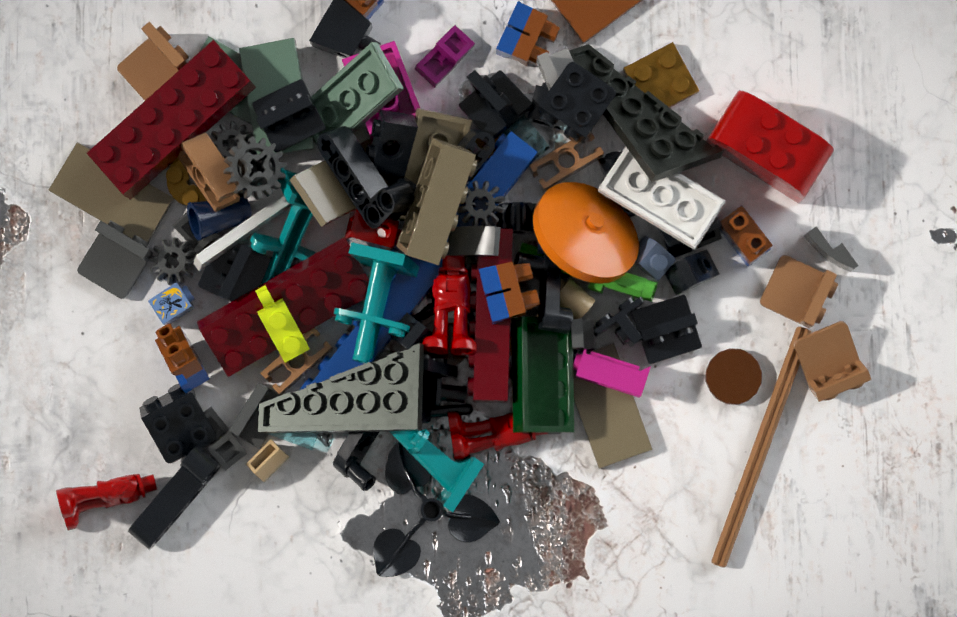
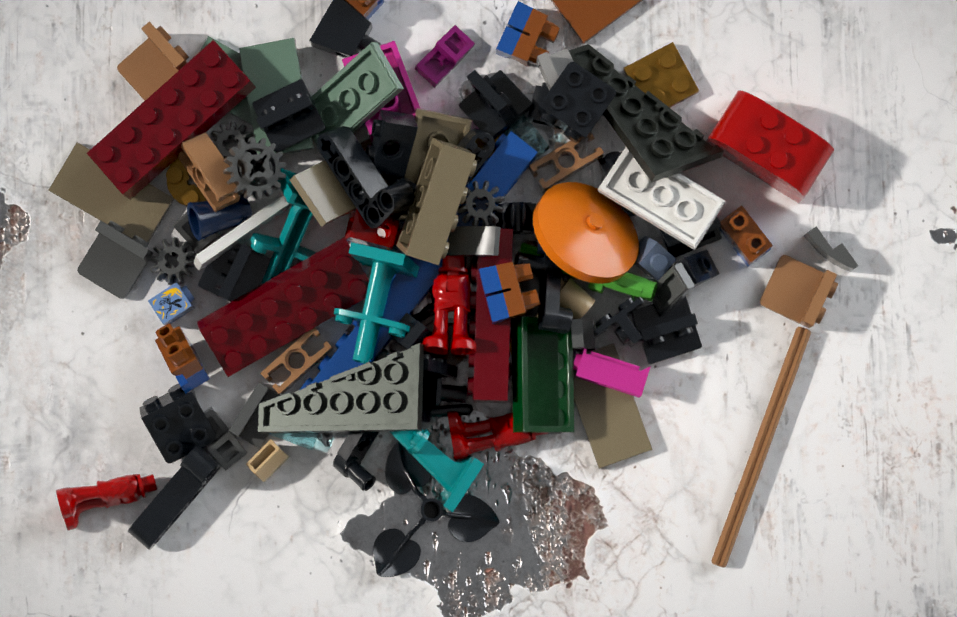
neon yellow plate [255,285,310,363] -> none
reddish brown tile [705,348,762,405] -> none
medium nougat bracket [794,321,872,402] -> none
none -> dark grey tile [652,263,696,316]

